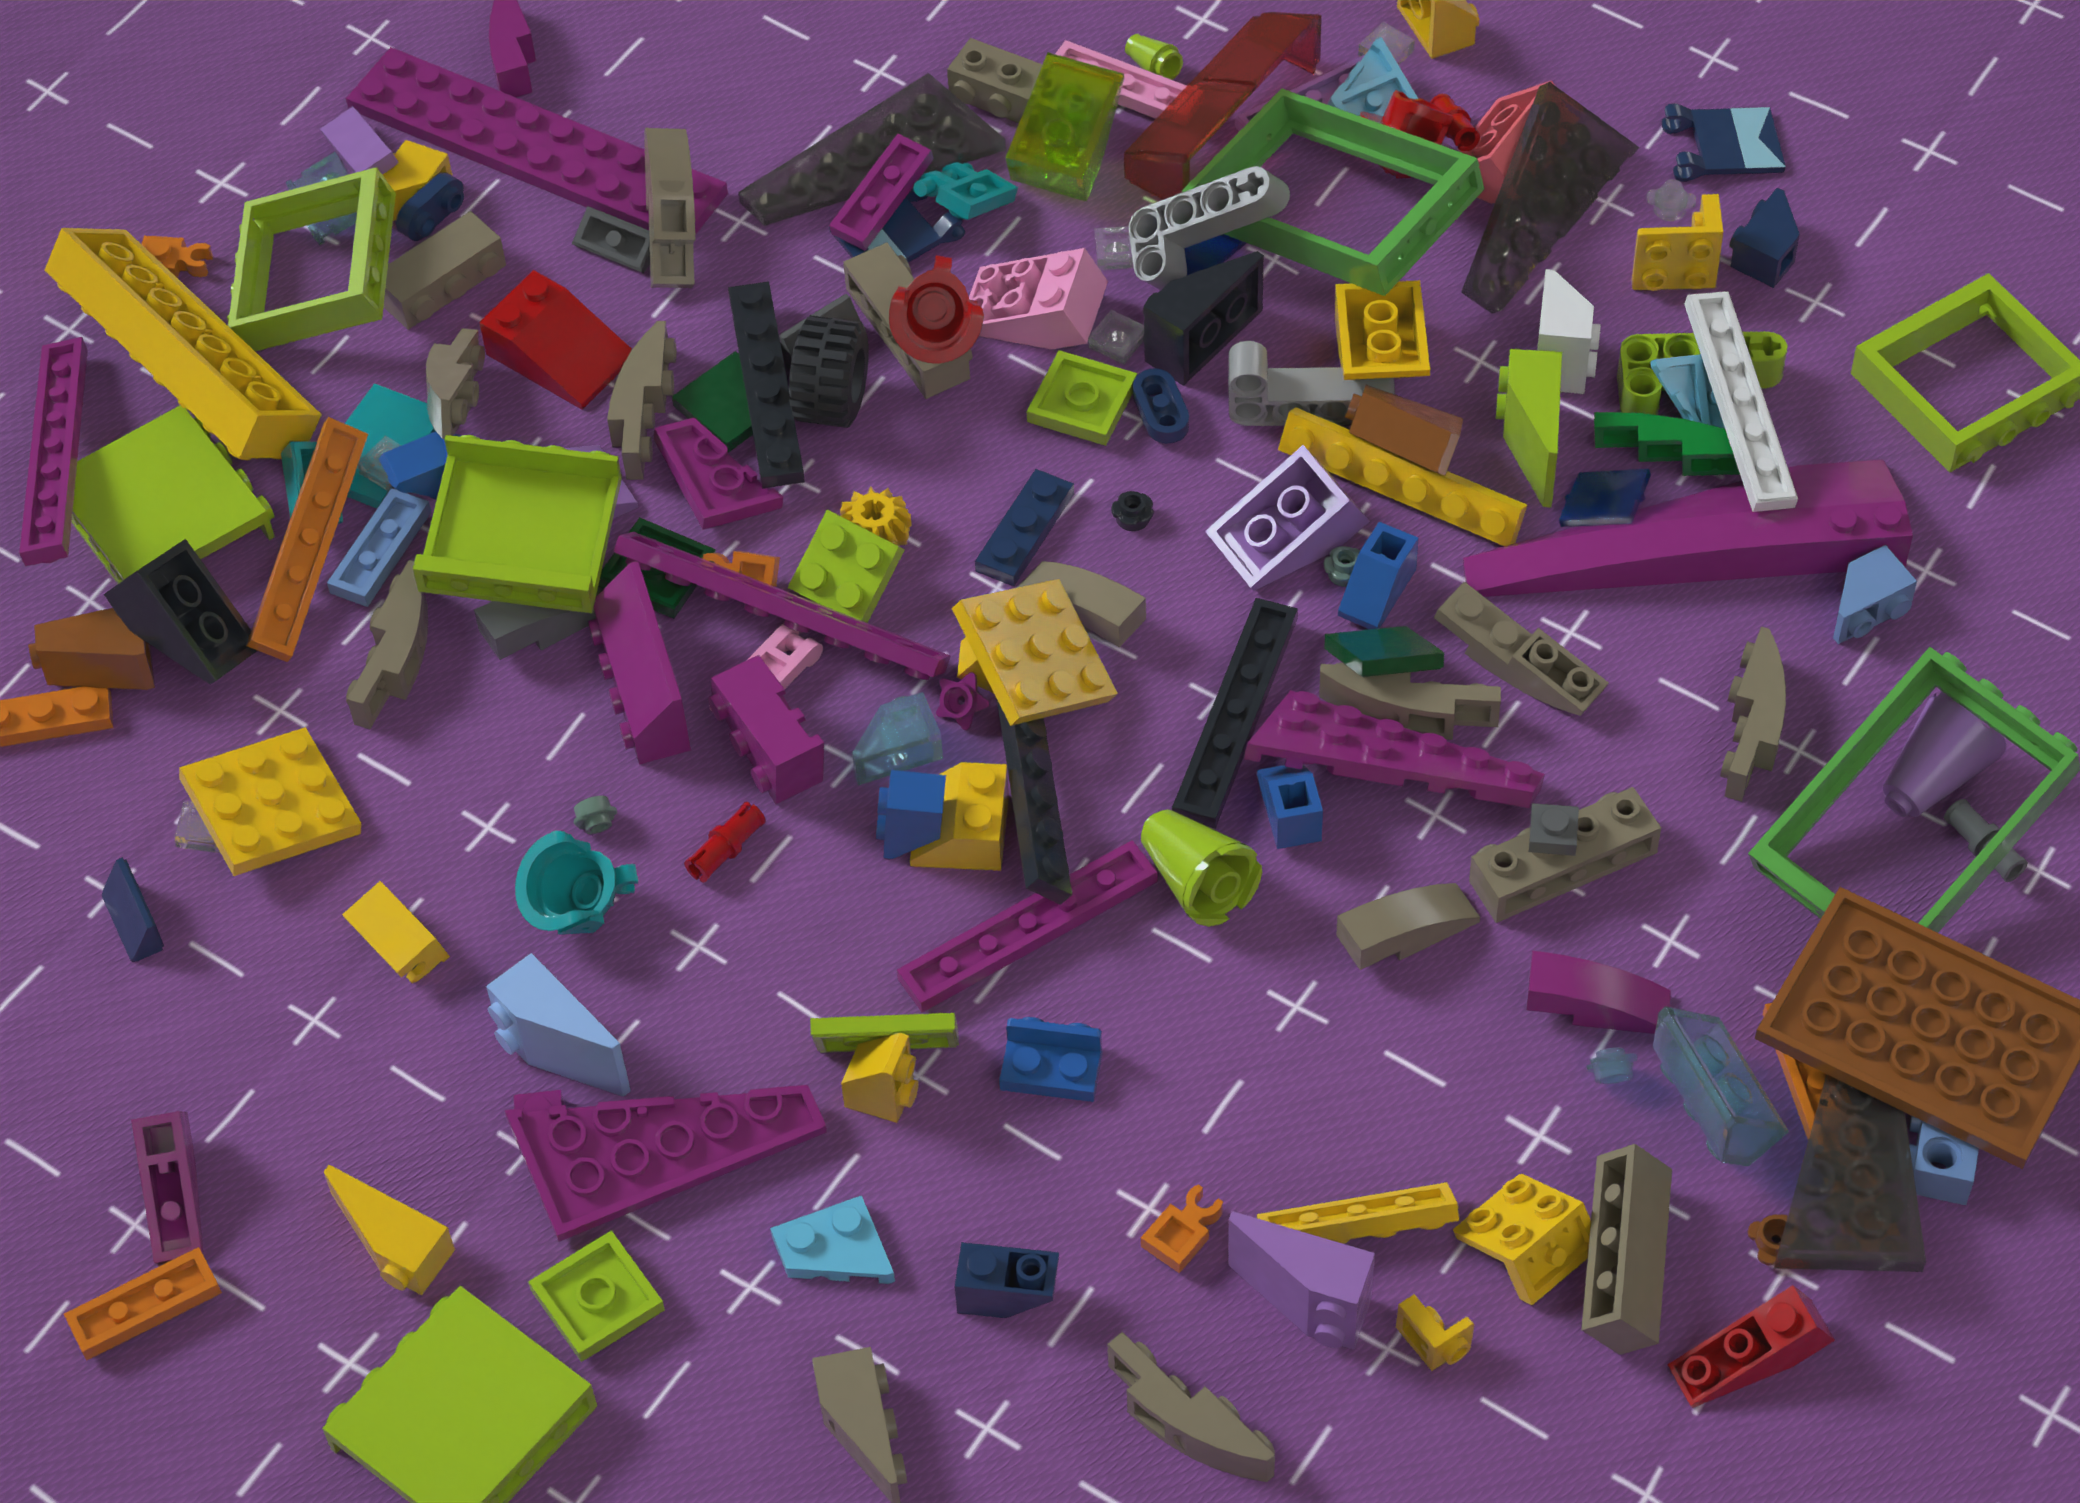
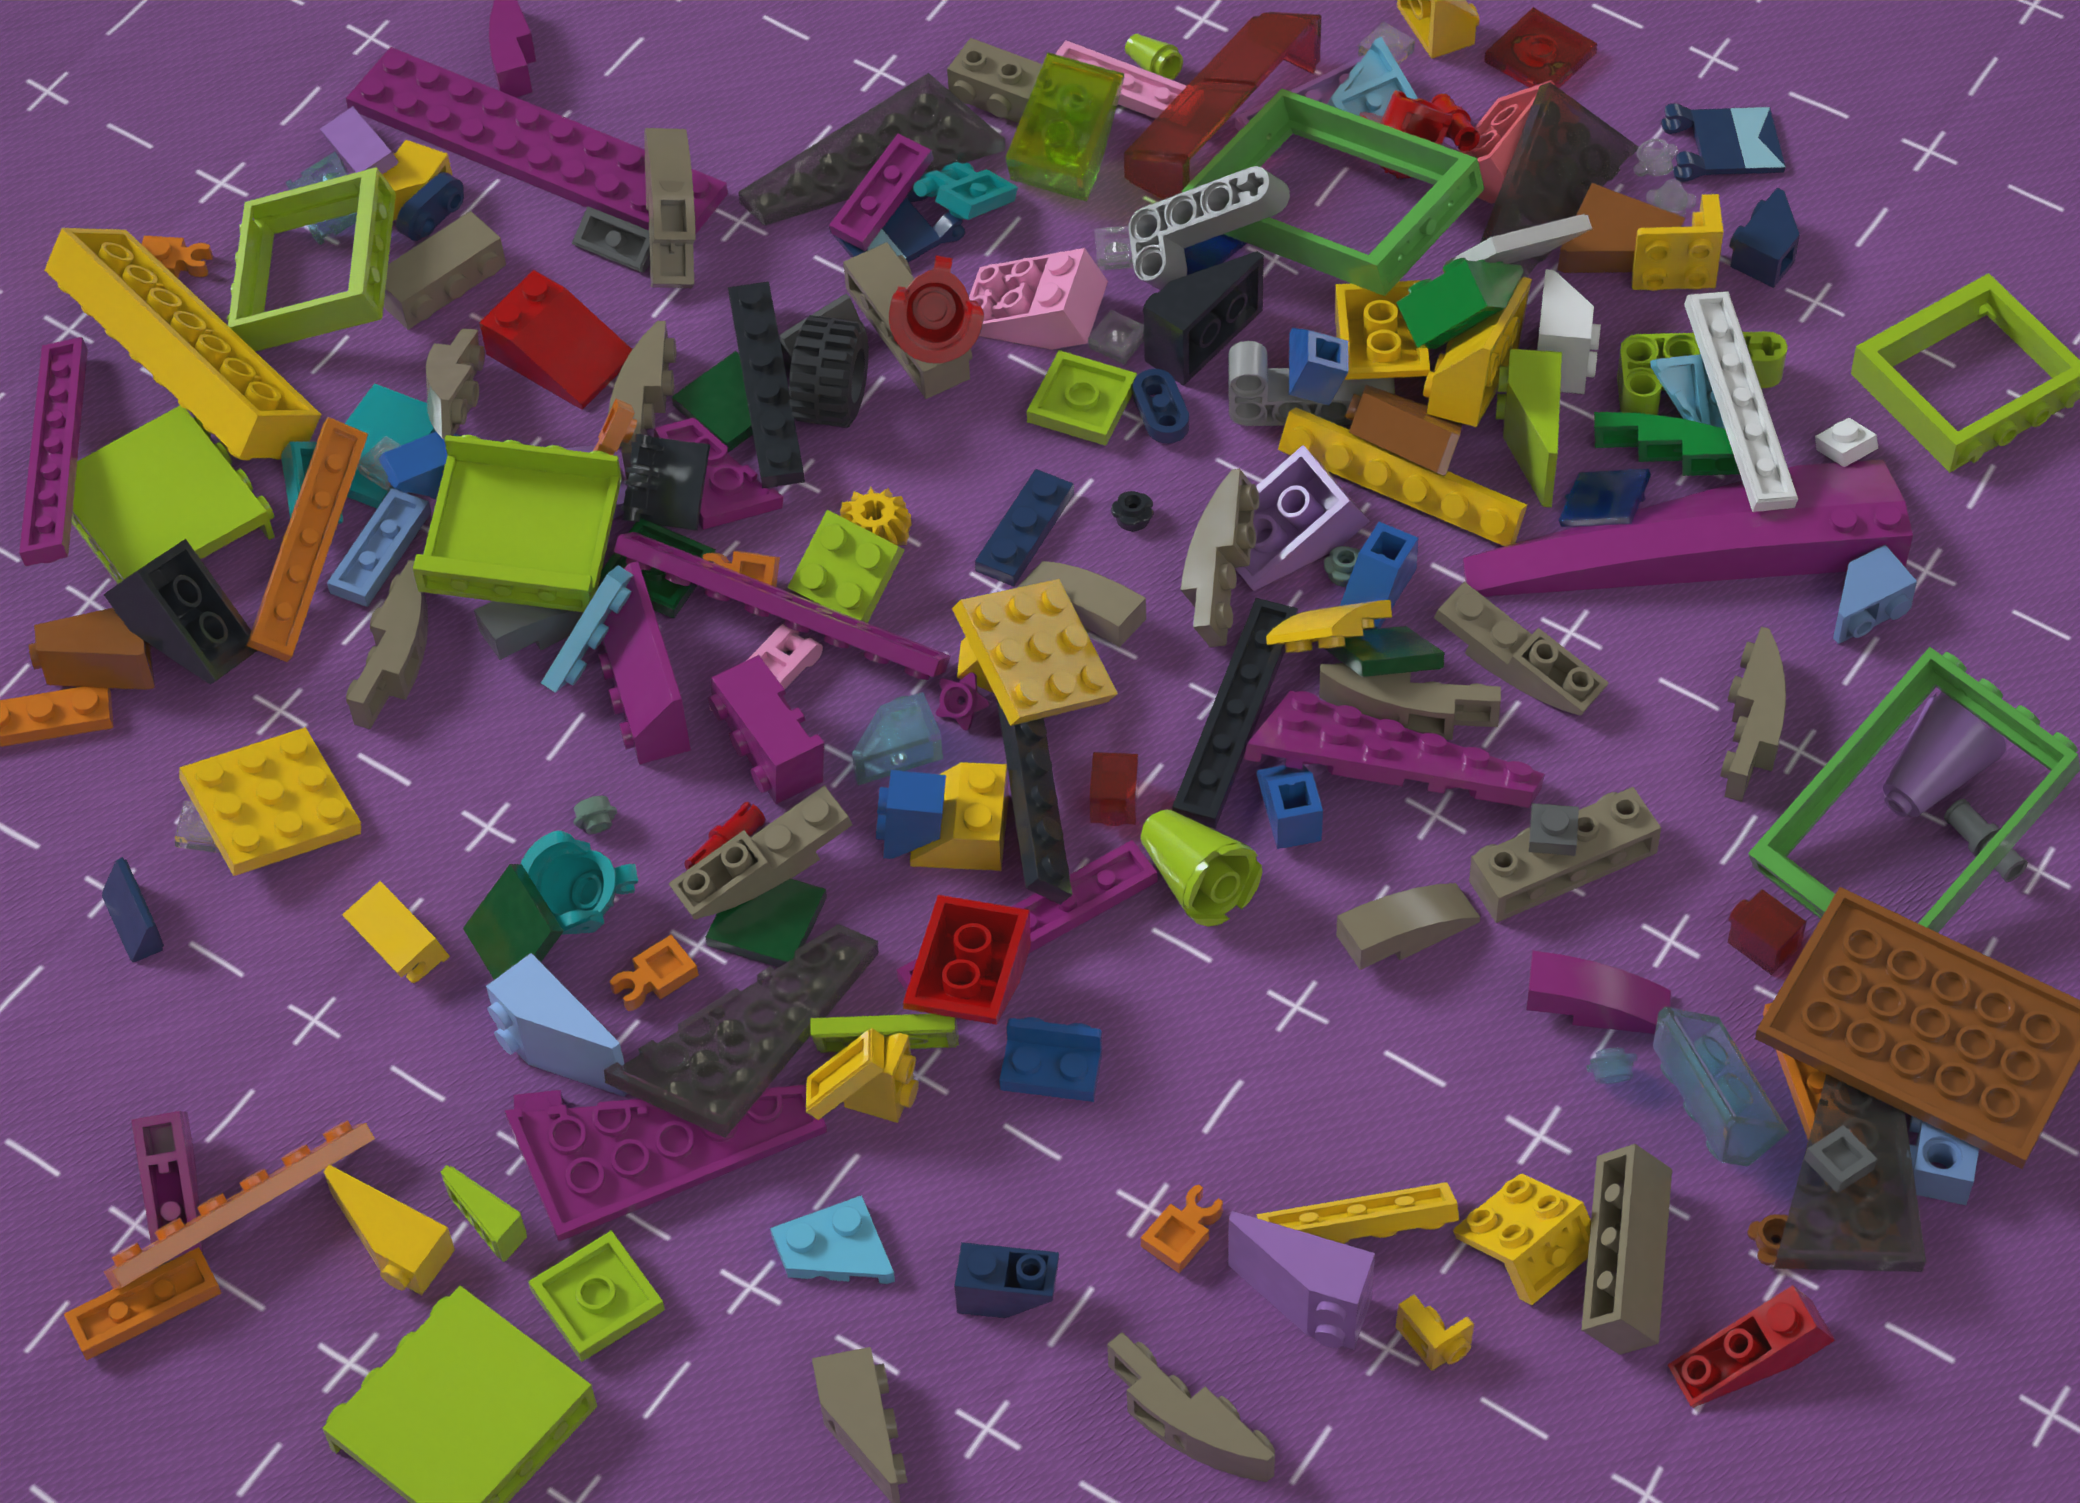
none -> orange plate [104,1120,375,1289]
none -> lime slope [441,1165,527,1262]
none -> dark green tile [463,864,564,980]
none -> medium azure plate [541,565,633,693]
none -> orange plate [593,398,638,455]
none -> clear smoke wing [604,924,879,1138]
none -> orange plate [610,935,699,1011]
none -> black hinge [620,433,710,531]
none -> dark tan slope [668,785,853,920]
none -> dark green tile [705,878,827,971]
none -> yellow tile [806,1028,884,1120]
none -> red slope [903,895,1031,1025]
none -> clear red brick [1089,752,1139,826]
none -> dark tan slope [1181,468,1259,647]
none -> yellow slope [1266,600,1392,653]
none -> blue slope [1289,328,1349,405]
none -> green slope [1396,258,1524,349]
none -> yellow slope [1423,277,1532,427]
none -> white tile [1443,214,1593,267]
none -> clear red tile [1484,7,1598,89]
none -> dark orange slope [1557,183,1685,273]
none -> clear plate [1634,138,1678,176]
none -> clear red brick [1727,889,1807,975]
none -> dark grey plate [1804,1125,1877,1194]
none -> white plate [1815,418,1878,467]

